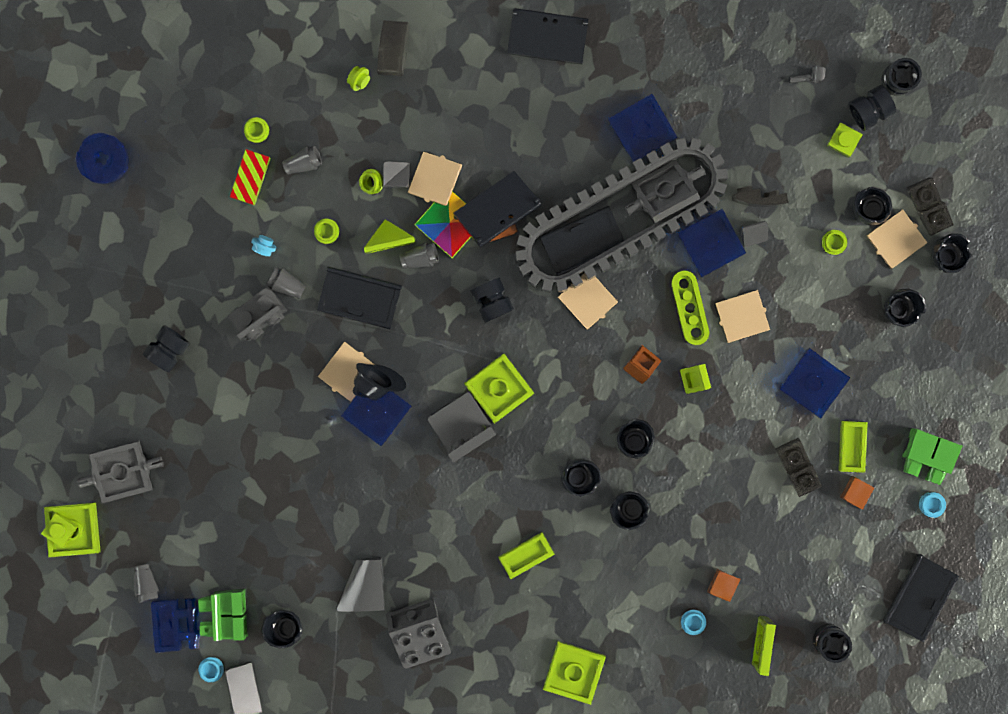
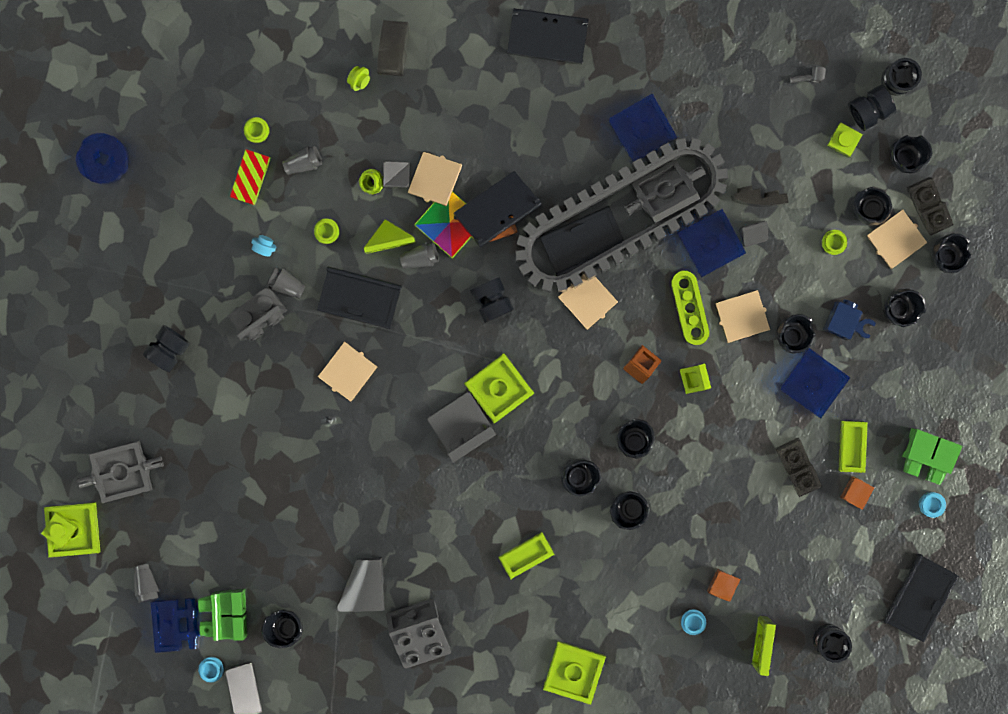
clear blue plate [341,391,412,446] -> none
black piece [353,363,406,401] -> none
none -> black hair [776,314,816,354]
none -> dark blue brick [823,299,876,340]
none -> black hair [890,135,933,174]

